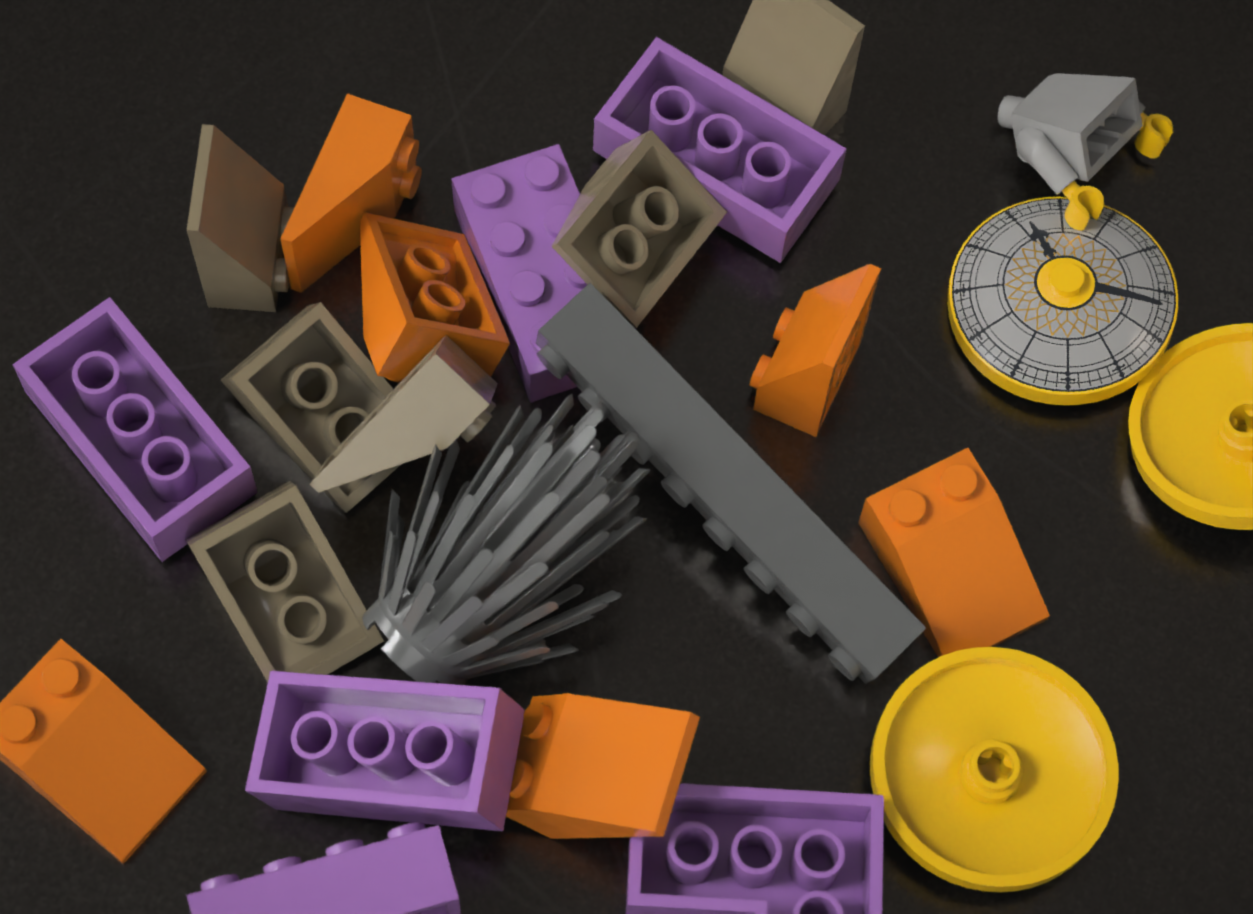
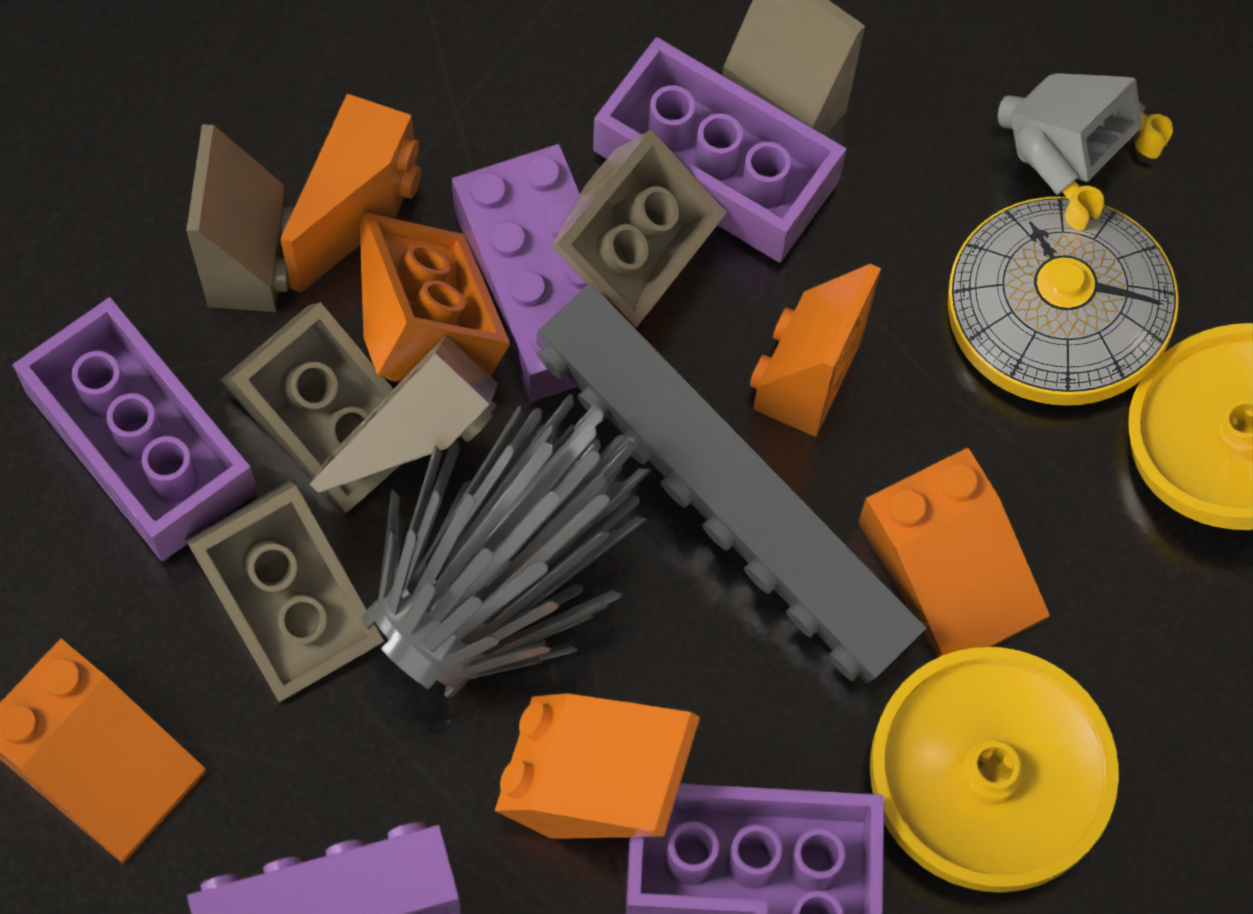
medium lavender brick [245,671,525,831] -> none

